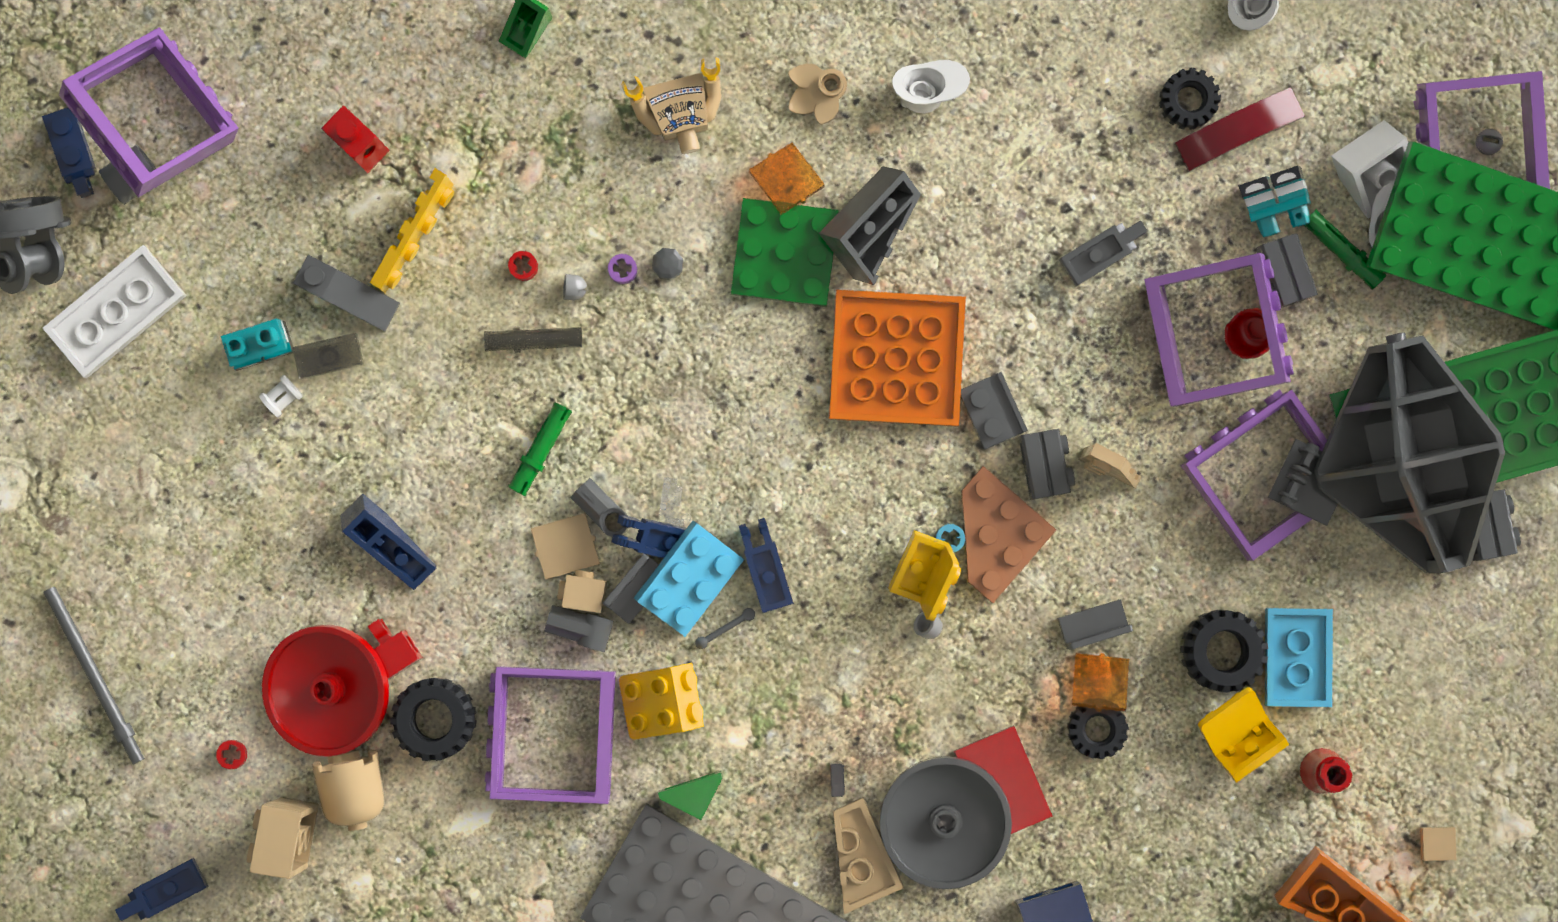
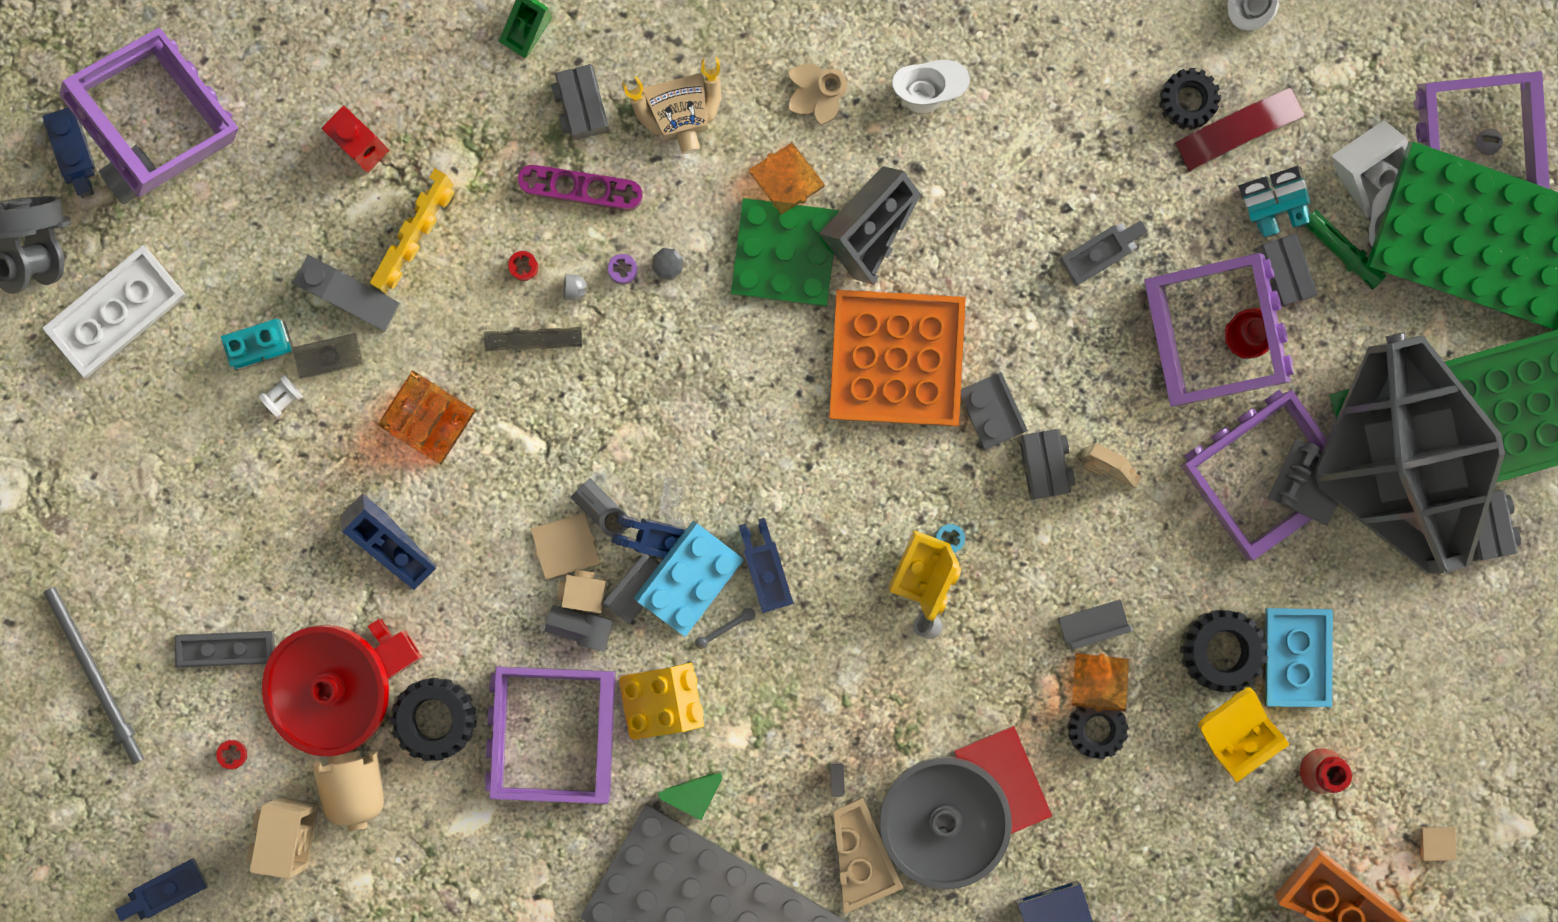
green pin [507,402,572,497] -> none
nougat plate [961,466,1056,603] -> none
none -> dark grey tile [175,631,275,668]
none -> clear orange slope [377,370,476,465]
none -> magenta beam [518,165,643,211]
none -> dark grey brick [551,64,610,141]

